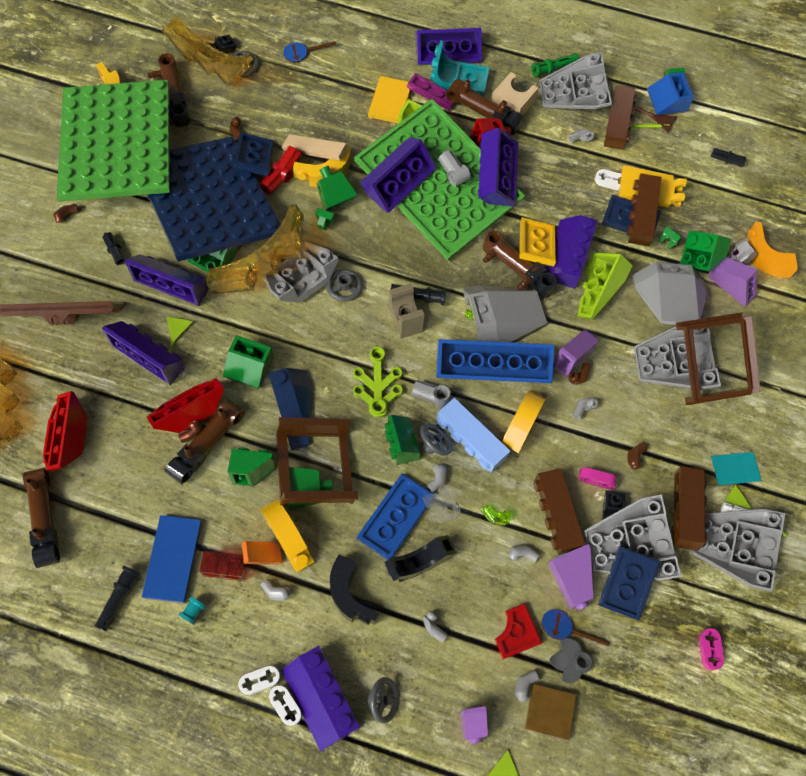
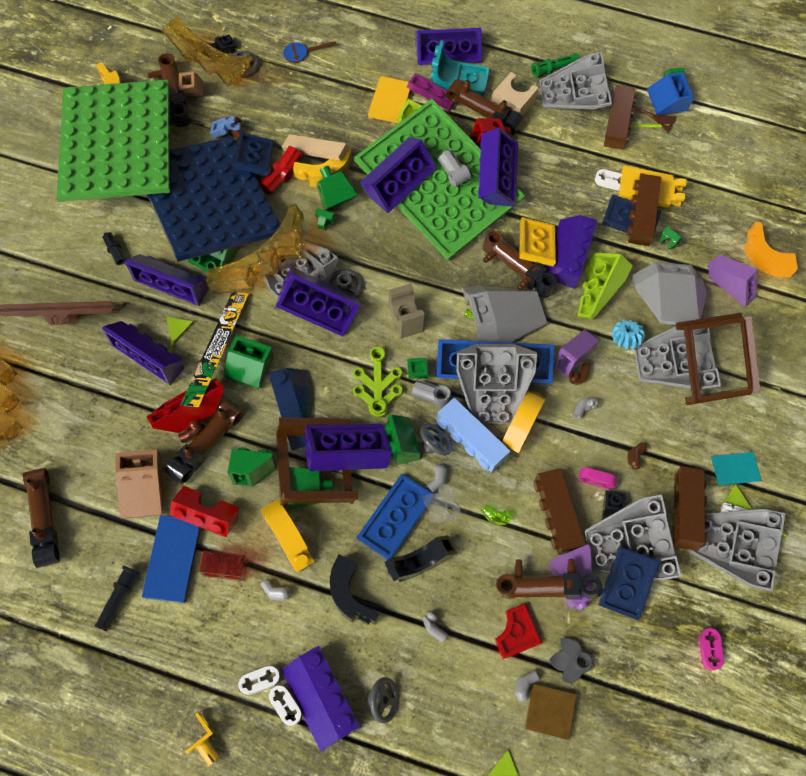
red wedge [42,391,87,471] -> none
copper arm [53,204,79,223] -> none
teal bush [178,597,206,625] -> none
orange tile [242,541,282,565] -> none
black pin [390,284,446,306] -> none
medium lavender slope [459,706,488,744] -> none
light grey arm [508,544,540,563] -> none
blue piece [542,609,610,646] -> none
light grey arm [568,129,594,143] -> none
green slope [680,230,731,272] -> none
black axle [711,148,746,167] -> none
light grey rock [728,239,757,265] -> none
none -> medium nougat slope [115,450,162,519]
none -> red arch [170,486,239,537]
none -> medium nougat brick [179,71,203,98]
none -> sticker [181,292,249,407]
none -> yellow bracket [185,711,220,766]
none -> medium blue plate [210,116,241,138]
none -> dark purple slope [275,267,361,337]
none -> dark purple slope [305,424,392,471]
none -> green tile [407,358,428,379]
none -> light grey wedge [456,344,537,424]
none -> reddish brown piece [496,559,603,600]
none -> medium azure gear [612,319,645,350]

